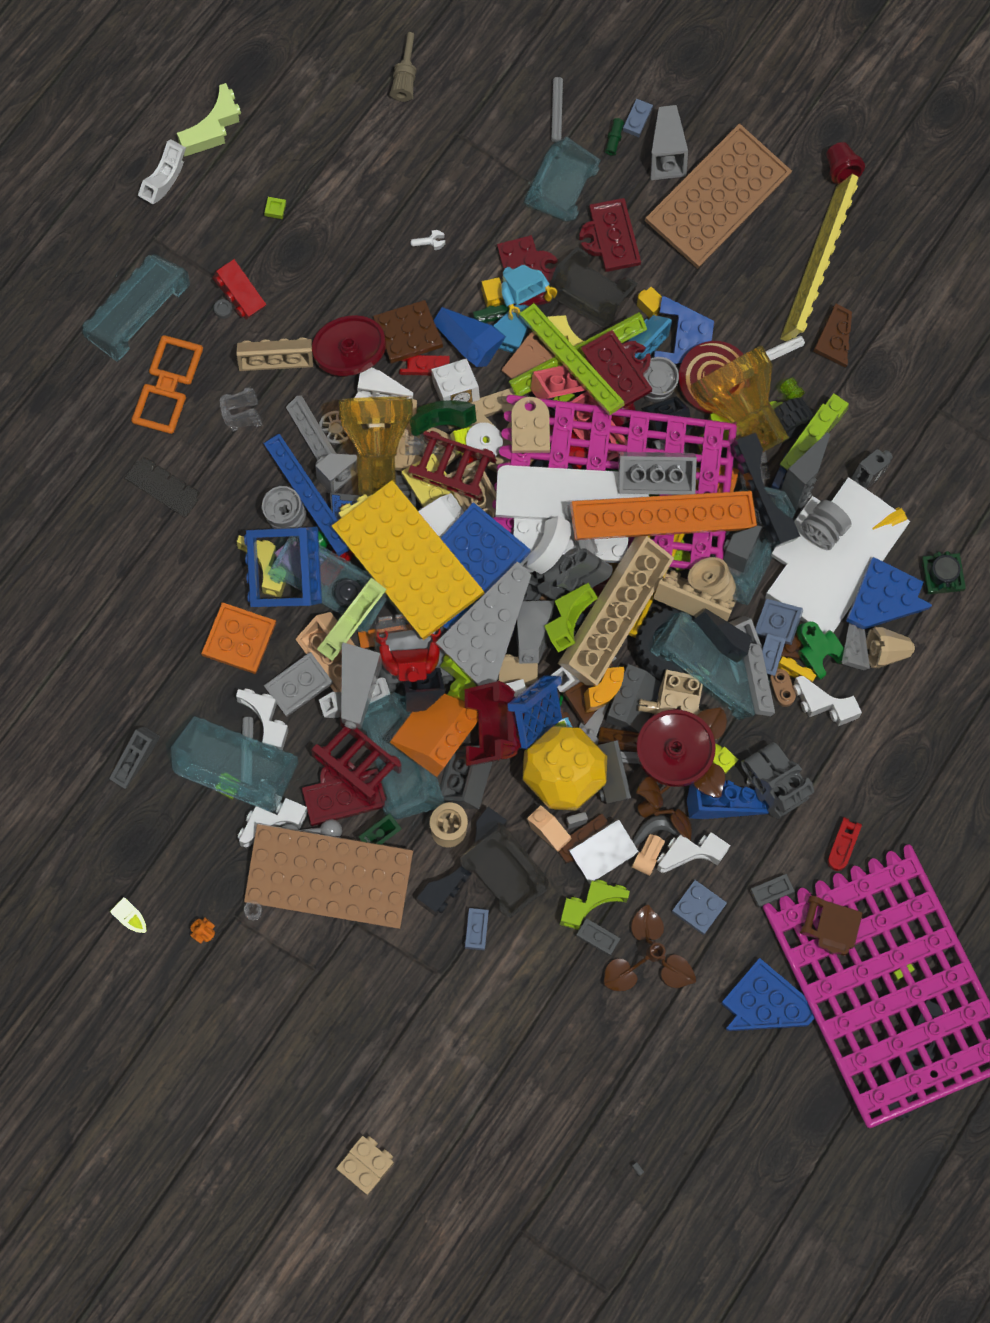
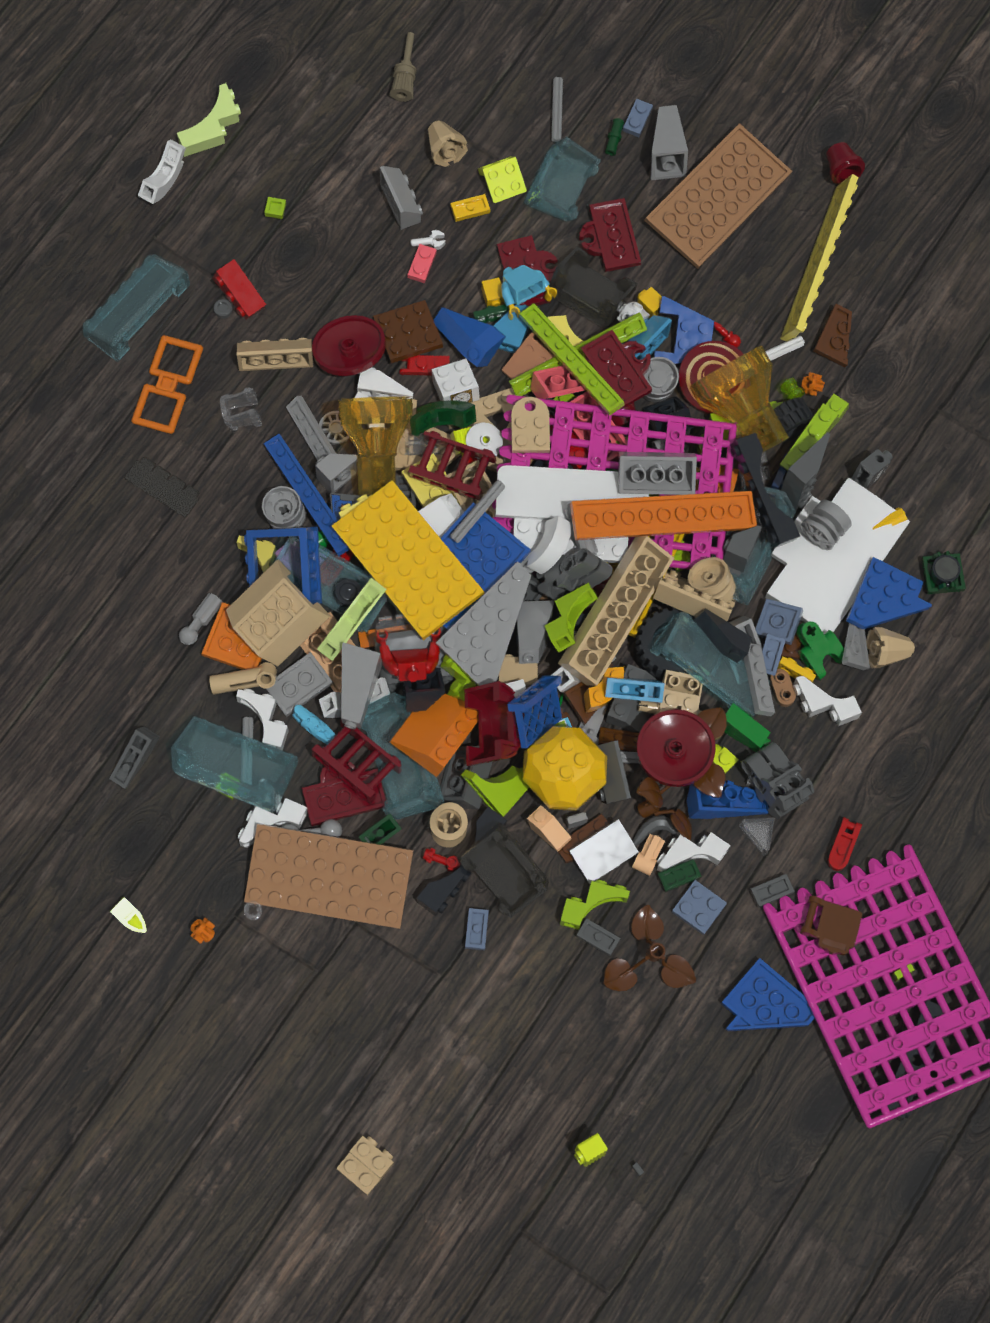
none -> light grey piece [179,593,222,645]
none -> tan piece [210,662,277,695]
none -> tan slope [226,559,330,666]
none -> medium azure hinge [293,704,336,744]
none -> light grey slope [380,166,423,229]
none -> coral plate [408,244,437,283]
none -> red bar [423,848,460,872]
none -> tan cone [428,121,468,167]
none -> yellow plate [450,194,490,222]
none -> light grey axle [450,480,505,543]
none -> lime arch [461,766,529,817]
none -> neon yellow bracket [478,156,527,203]
none -> neon yellow brick [574,1133,608,1167]
none -> dark azure slope [605,677,665,703]
none -> white brick [617,302,650,322]
none -> dark green plate [657,859,702,892]
none -> red bar [714,322,741,348]
none -> green slope [724,703,771,752]
none -> clear slope [739,818,774,856]
none -> orange gear [801,372,825,396]

